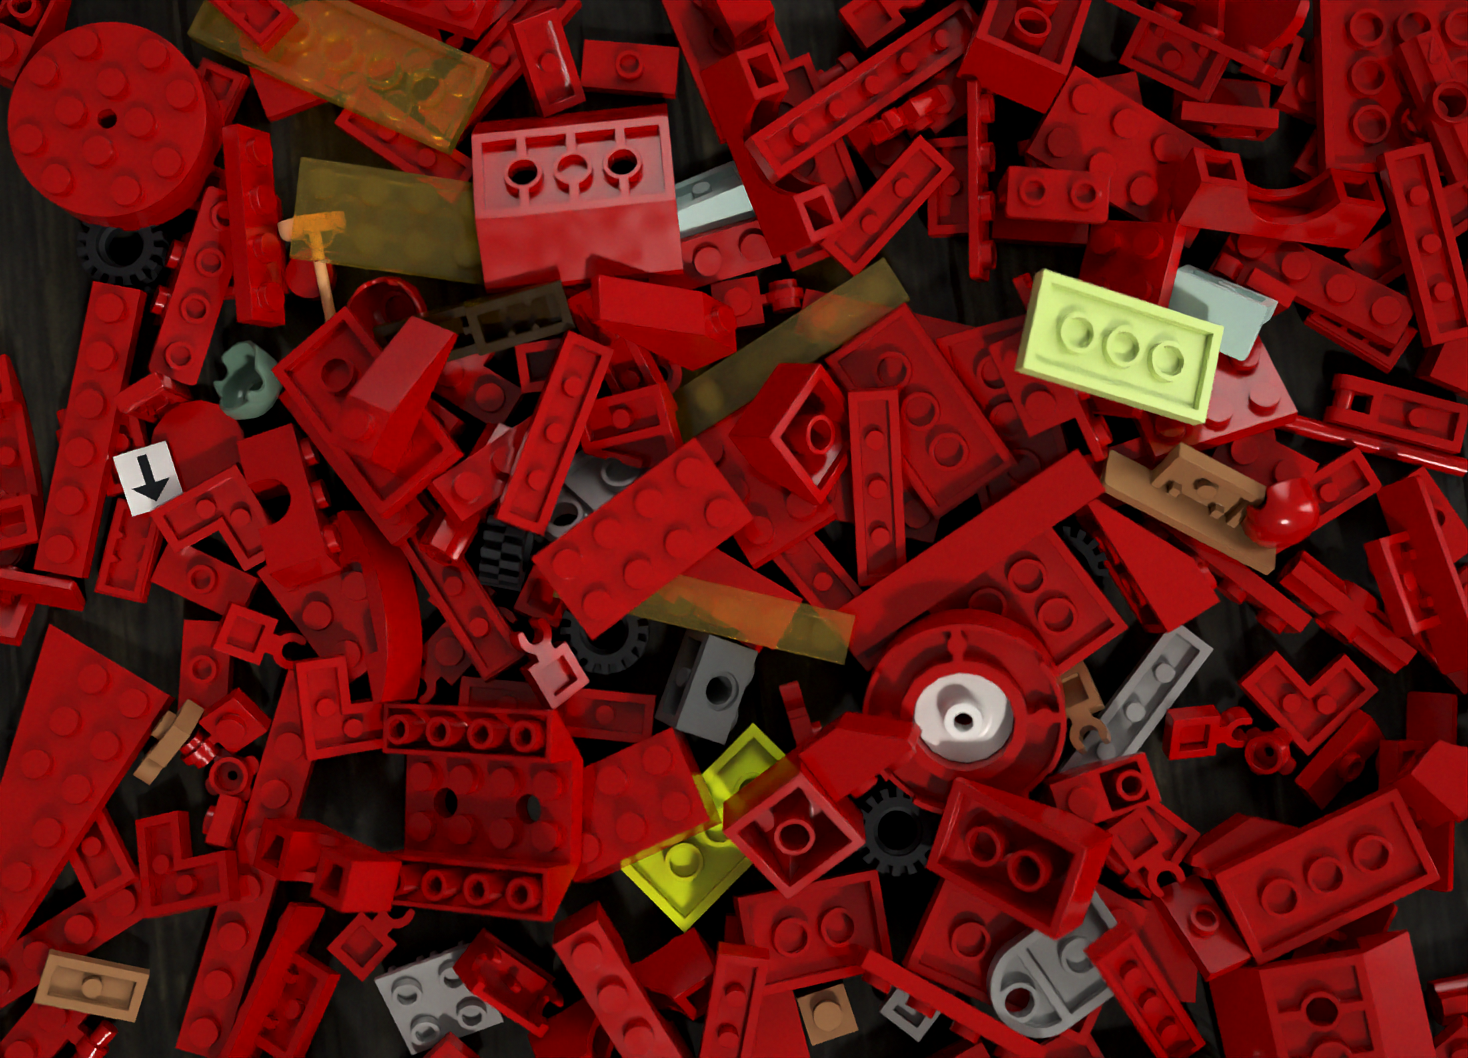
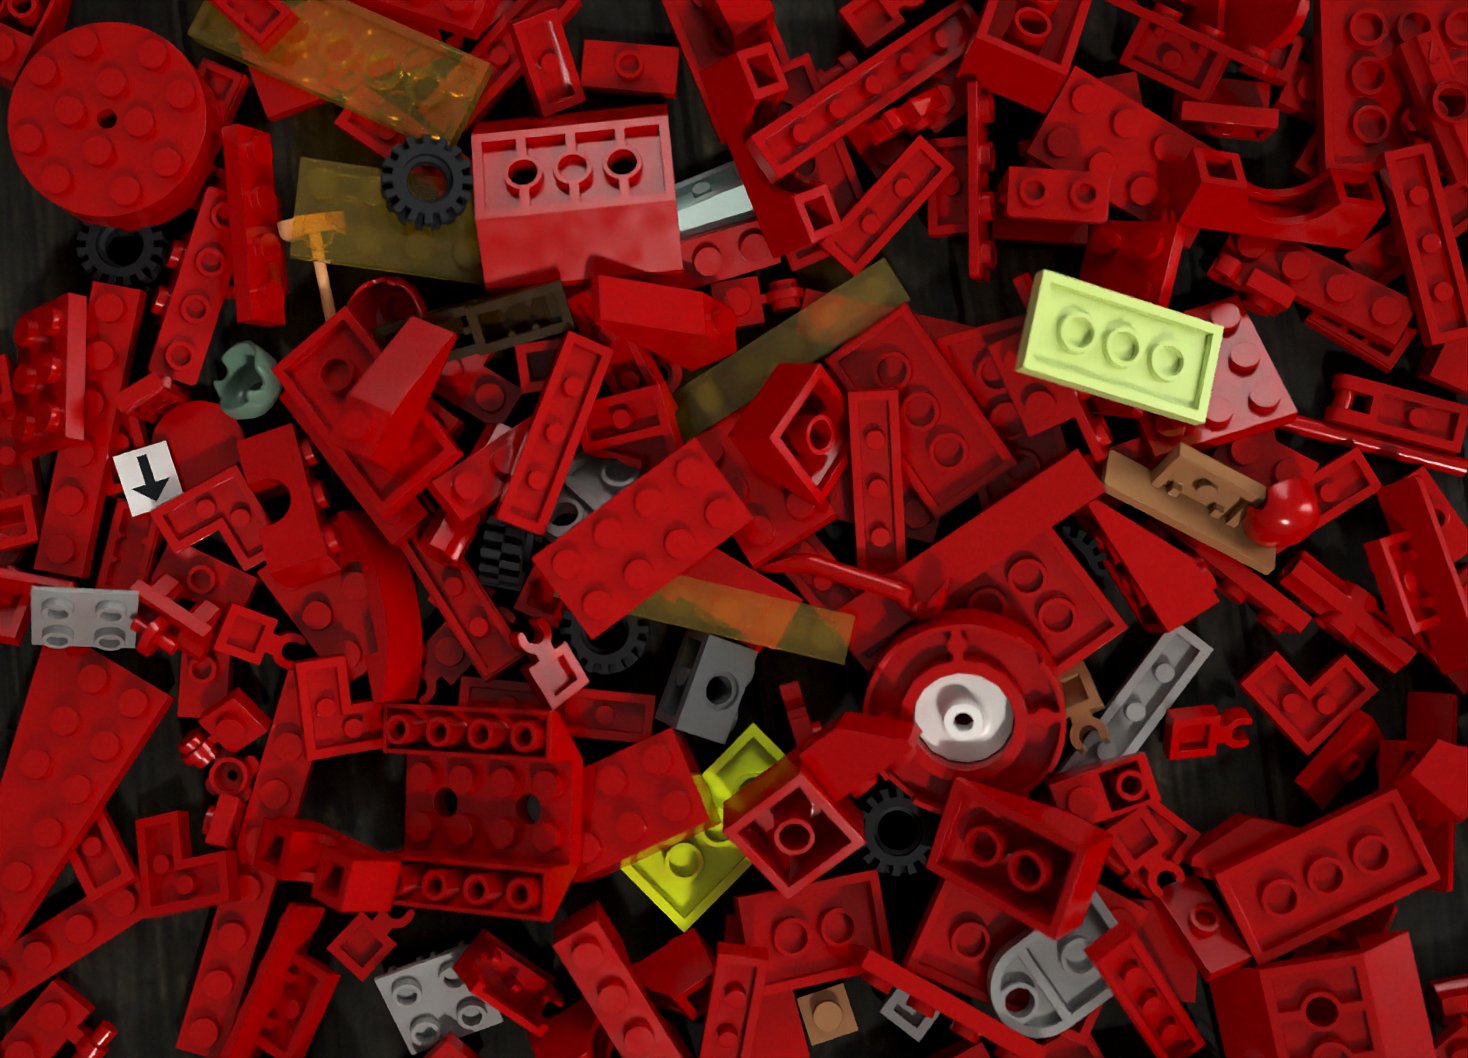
medium nougat plate [34,949,150,1023] -> none
medium nougat plate [133,699,205,785] -> none
red tile [285,251,337,301] -> none
light aqua panel [1168,264,1278,361] -> none
red plate [1245,727,1296,775] -> none
none -> red plate [11,292,87,459]
none -> light grey hinge [31,586,139,651]
none -> red hips [129,573,222,663]
none -> black tyre [380,134,473,231]
none -> red piece [753,553,950,620]

